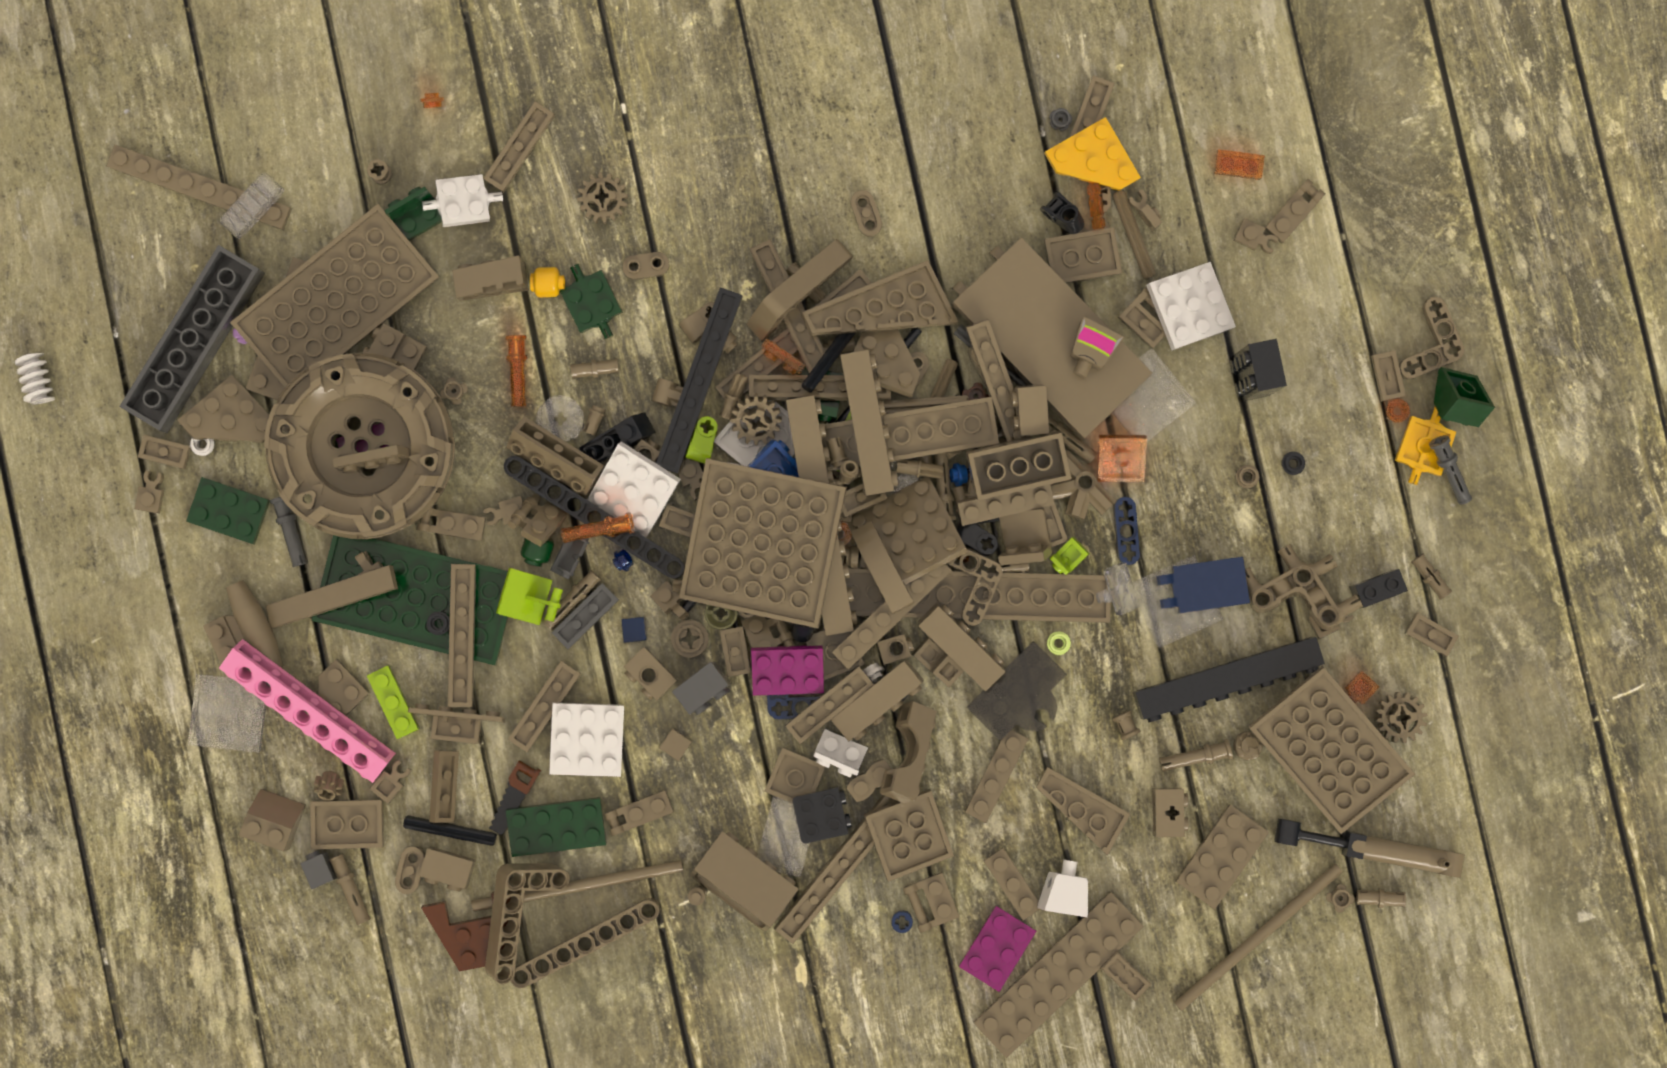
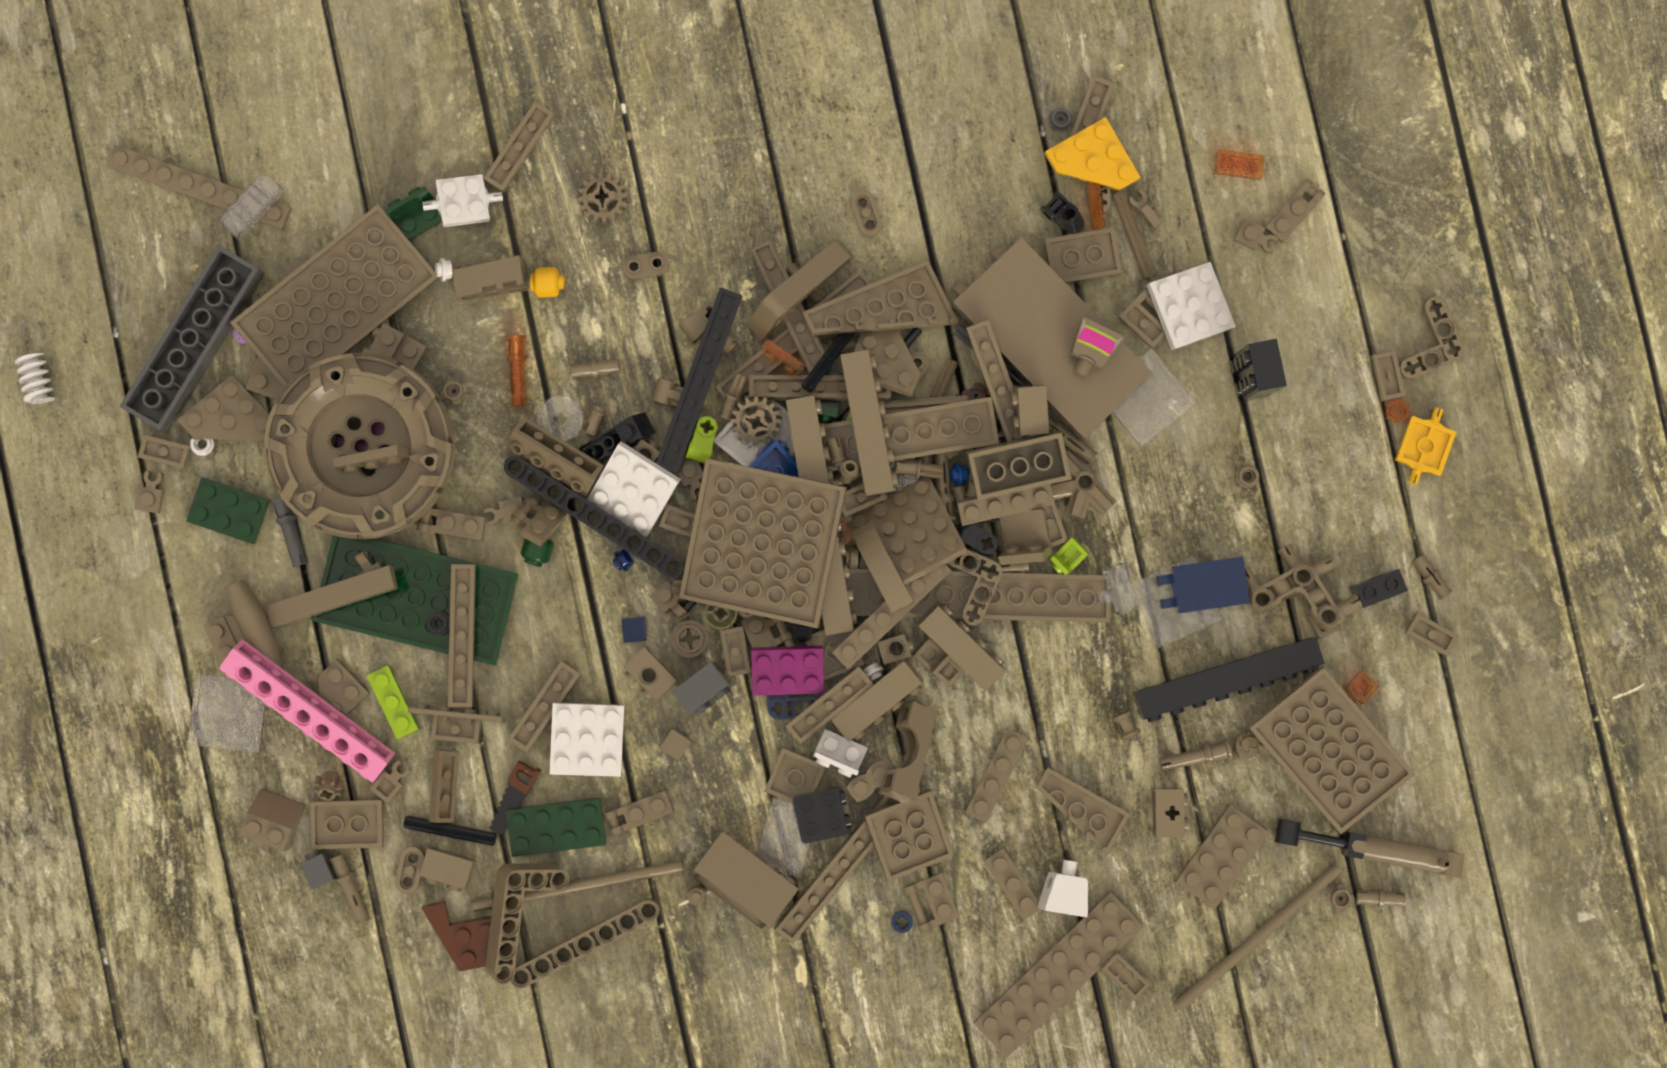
dark tan bush [367,159,392,184] -> none
clear orange plate [420,93,444,108] -> none
lime plate [496,568,563,625] -> none
dark tan pin [542,570,601,631] -> none
dark grey hinge [550,528,590,579] -> none
dark grey plate [551,583,619,650] -> none
dark green plate [560,264,623,340] -> none
clear orange pin [561,512,635,543] -> none
magenta plate [958,905,1037,992] -> none
clear smoke plate [967,641,1067,742] -> none
yellowish green plate [1047,631,1071,655] -> none
clear orange plate [1097,435,1147,482] -> none
dark blue beam [1113,497,1140,565] -> none
black plate [1281,452,1305,475] -> none
dark tan gear [1374,692,1428,743] -> none
dark grey pin [1429,435,1472,505] -> none
dark green slope [1434,367,1495,428] -> none
none -> white plate [435,258,452,282]

